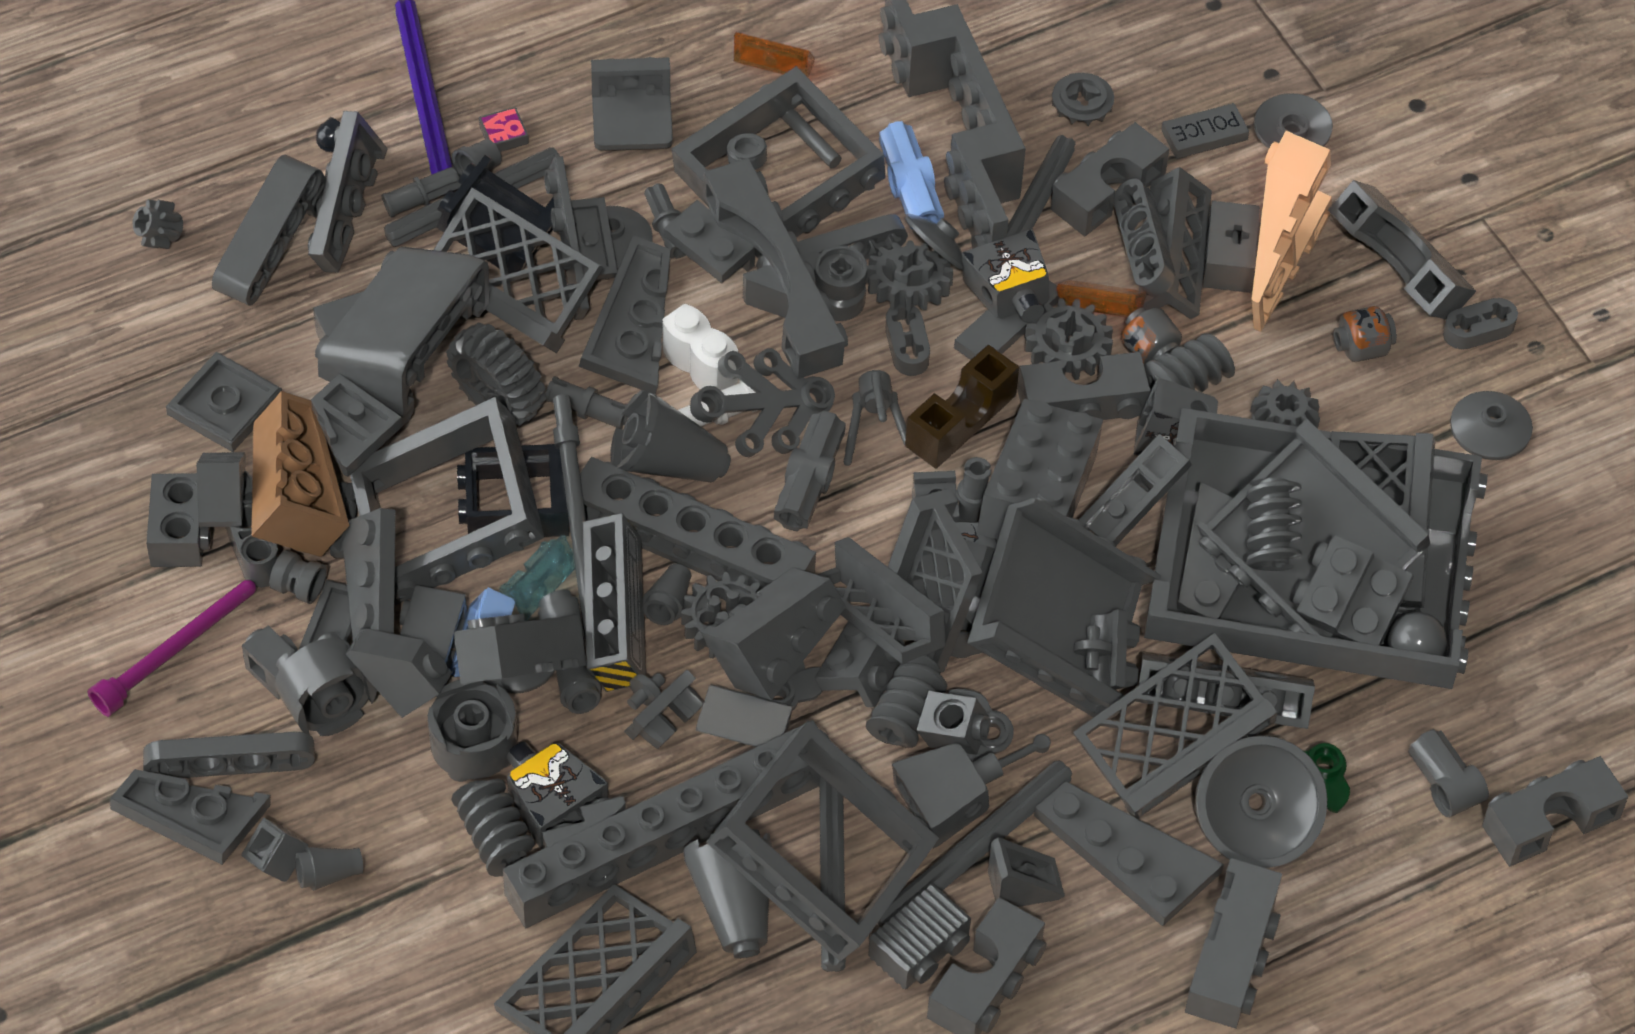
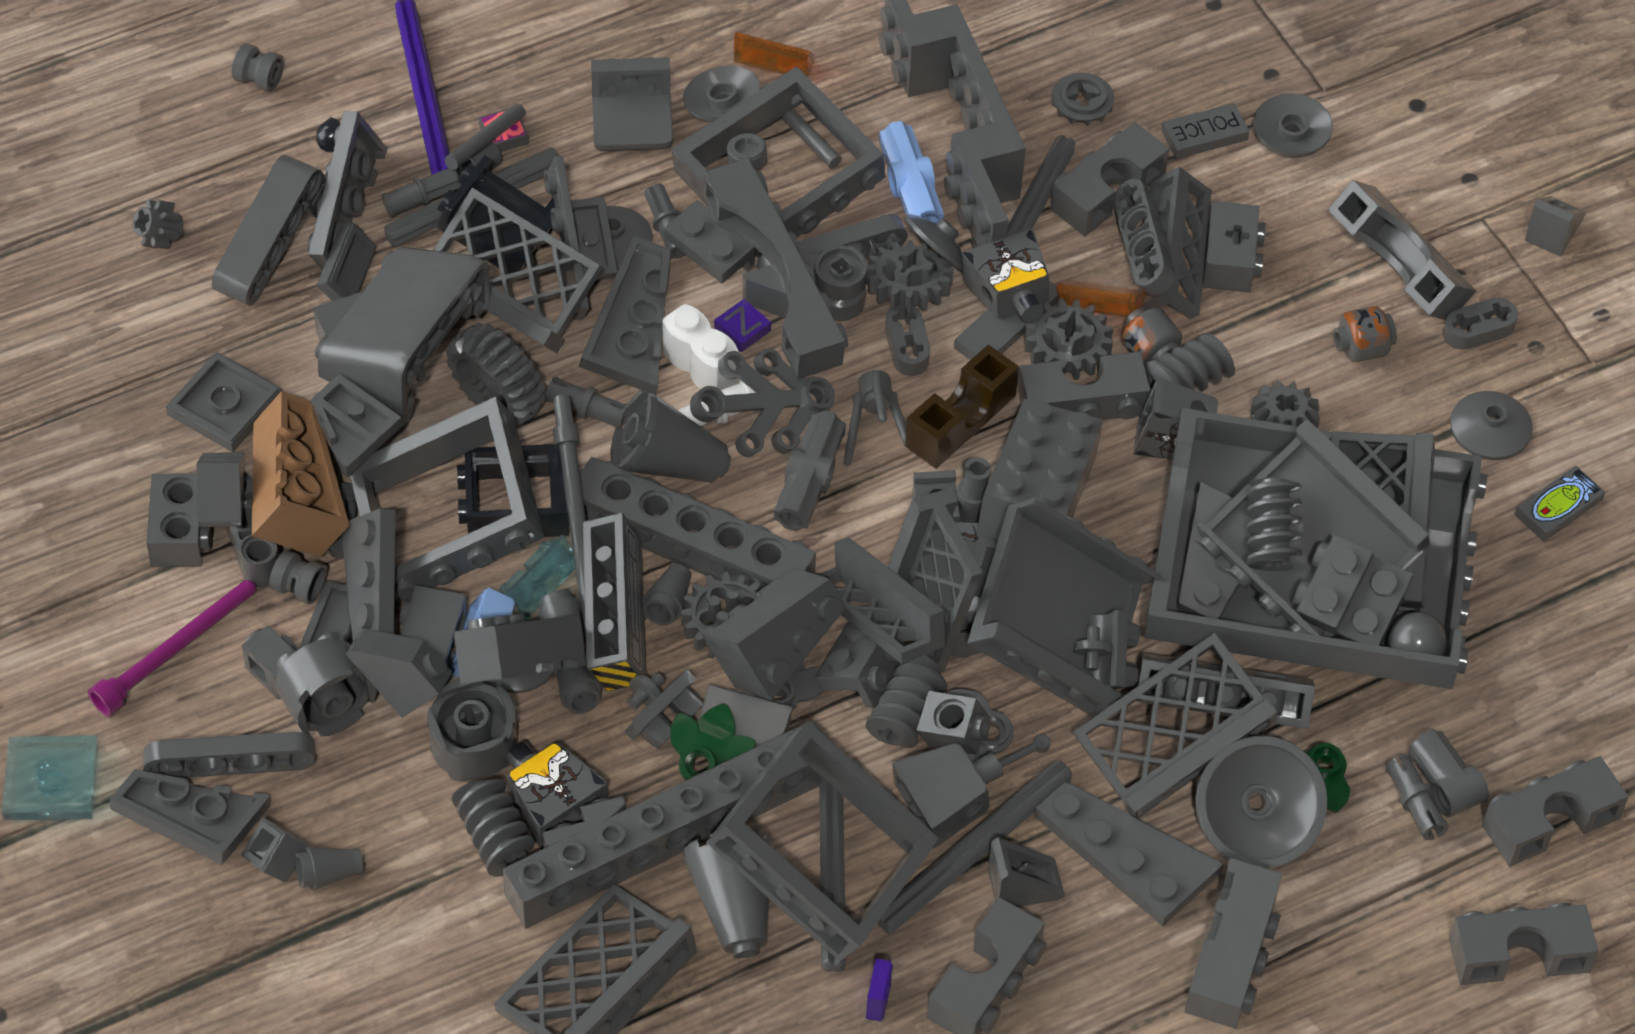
dark grey brick [868,884,971,990] -> none
dark grey hinge [1079,434,1193,547] -> none
light nougat wedge [1252,131,1332,332] -> none
none -> clear light blue plate [2,736,98,820]
none -> dark grey wheel [232,43,284,92]
none -> dark grey tile [316,221,377,301]
none -> dark grey bar [445,104,526,170]
none -> dark green plate [670,703,756,780]
none -> dark grey dish [683,66,761,121]
none -> dark purple tile [714,299,771,353]
none -> dark purple tile [866,958,893,1022]
none -> dark grey pin [1386,755,1449,840]
none -> dark grey arch [1449,903,1598,985]
none -> tile [1515,465,1605,542]
none -> dark grey slope [1525,196,1586,257]

